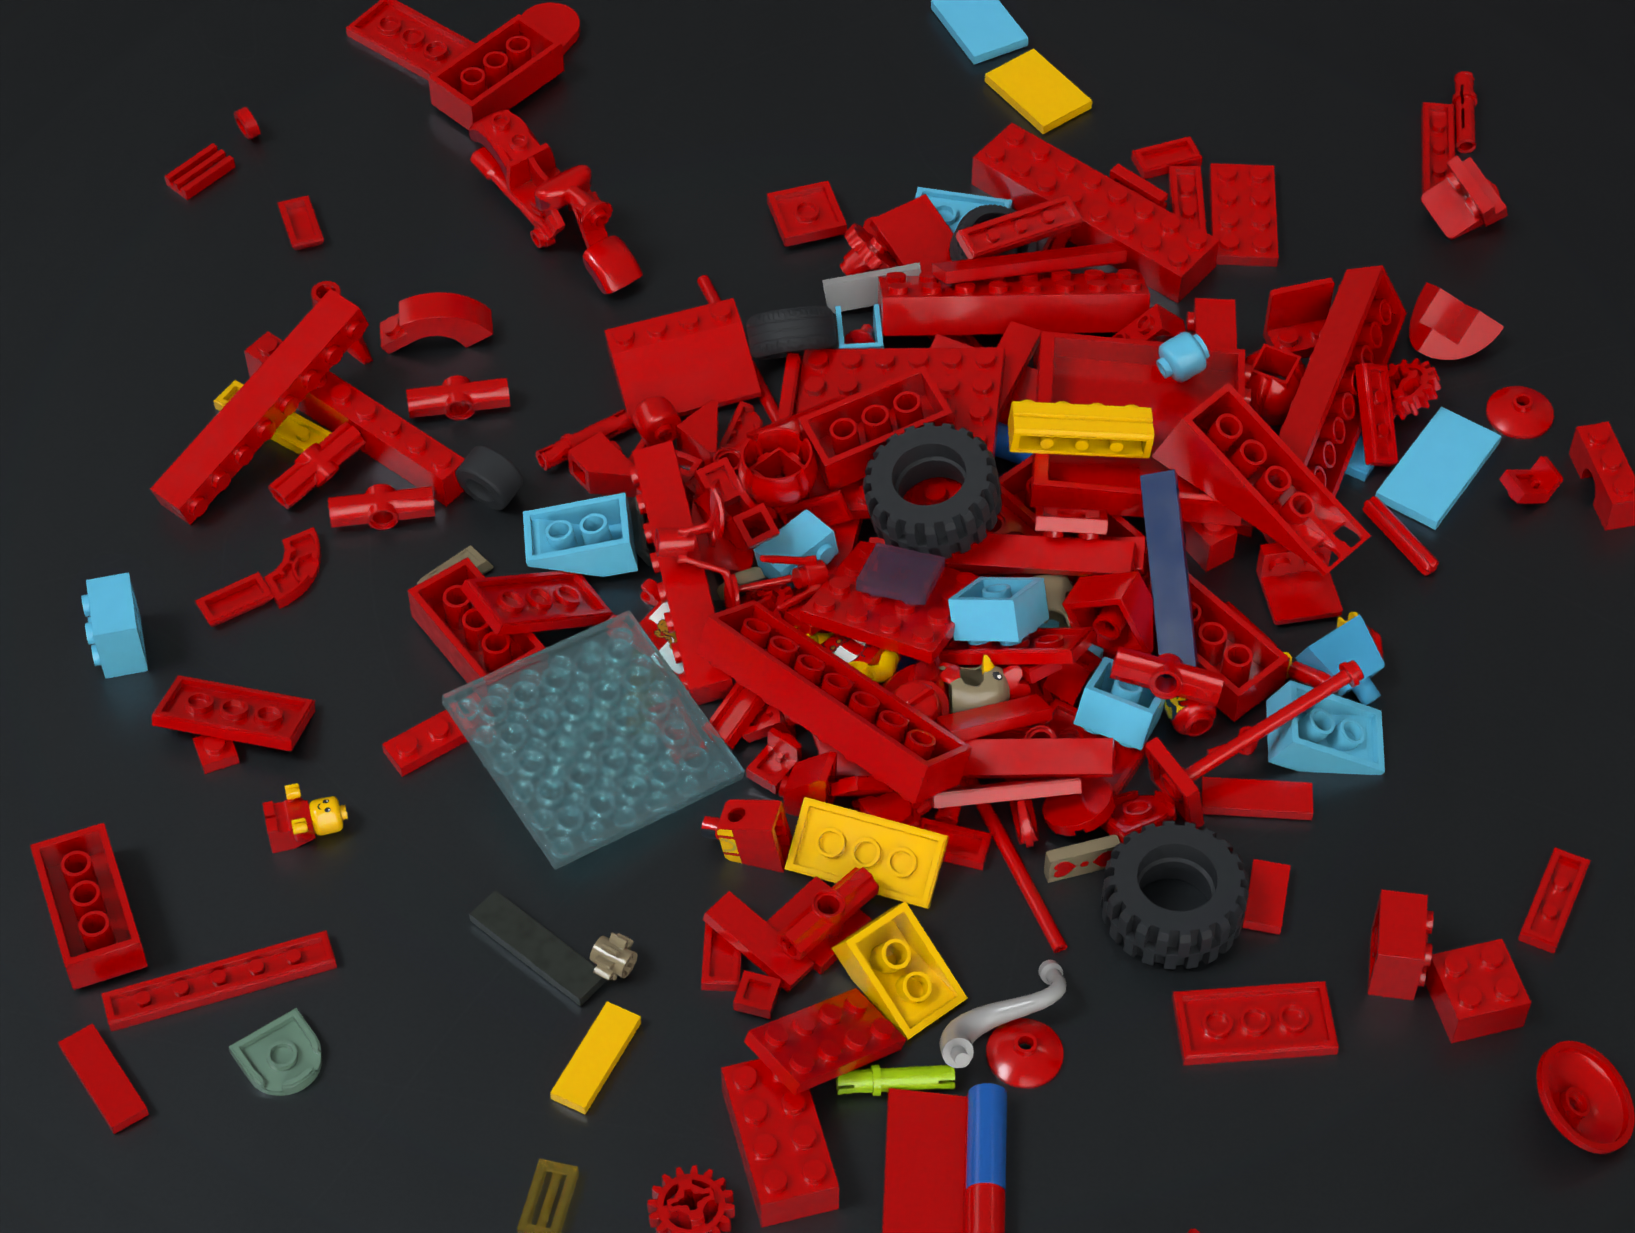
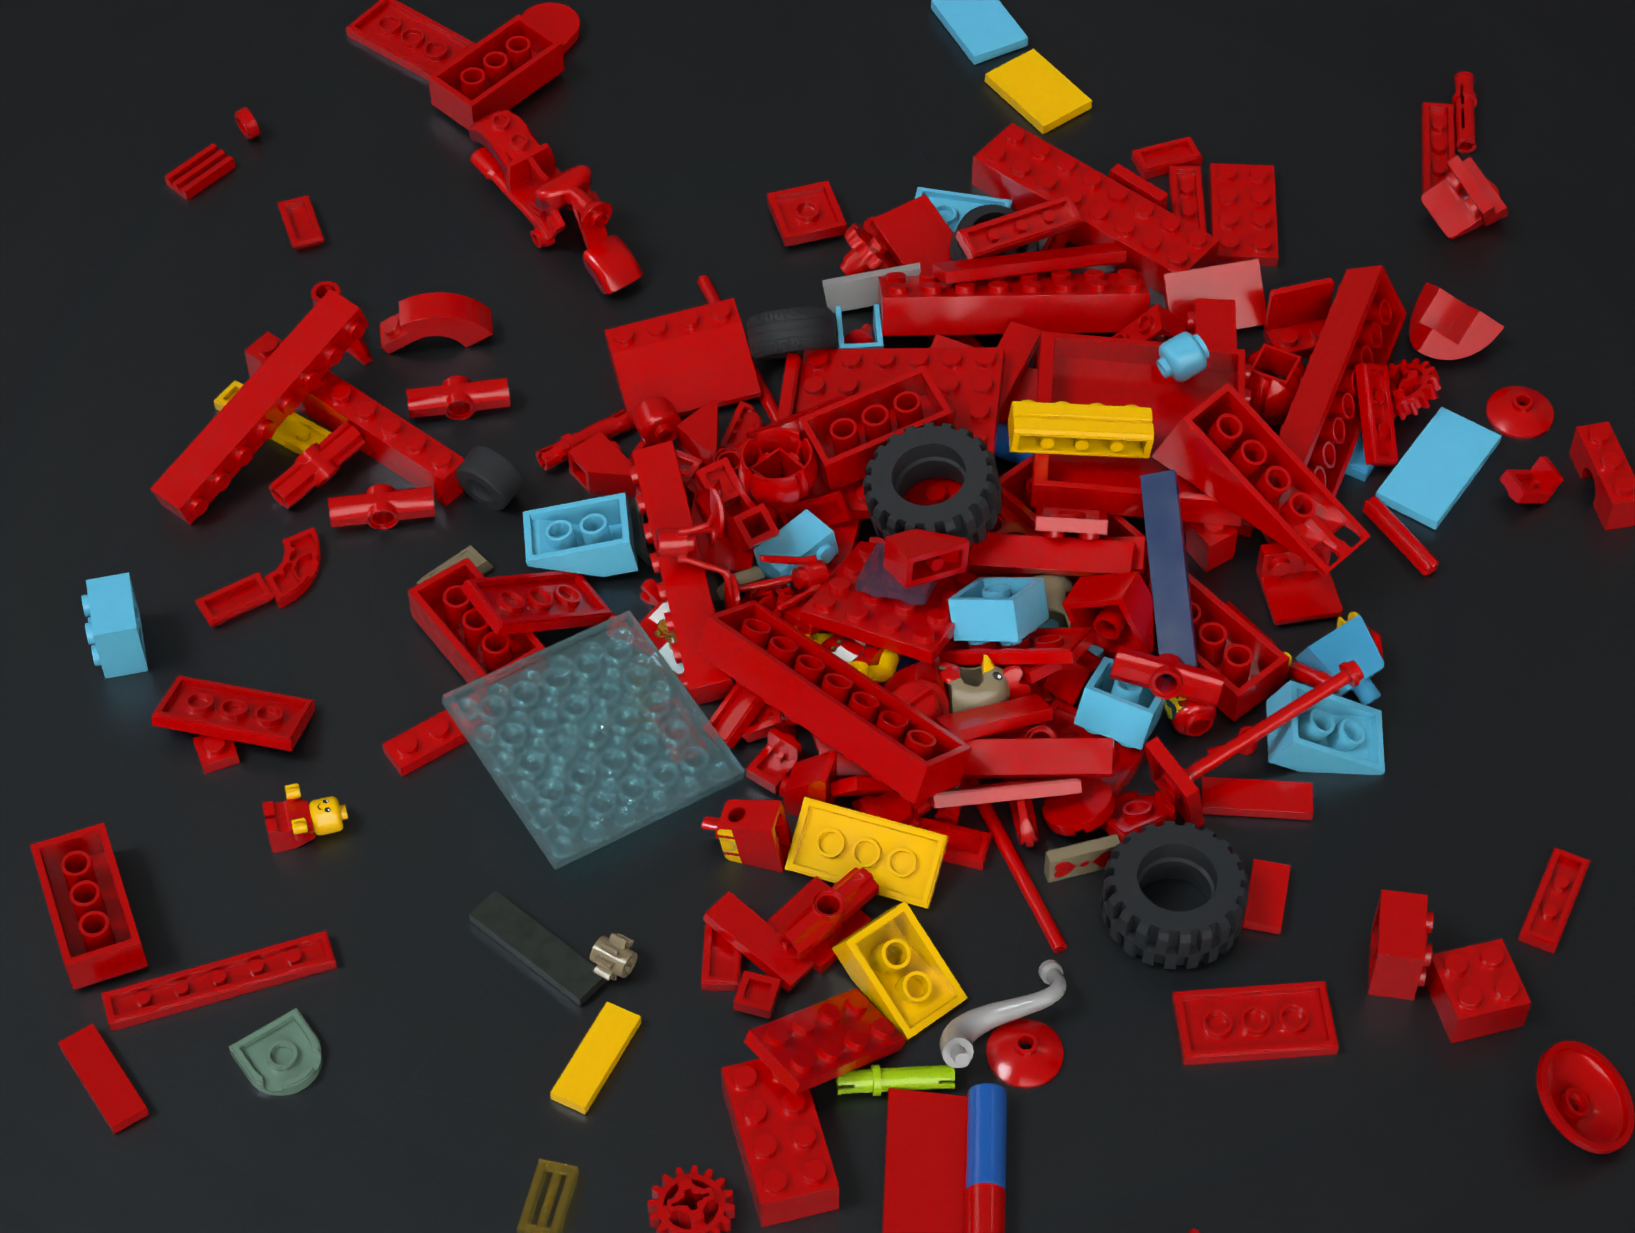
none -> red slope [883,528,970,589]
none -> tile [1161,259,1267,333]

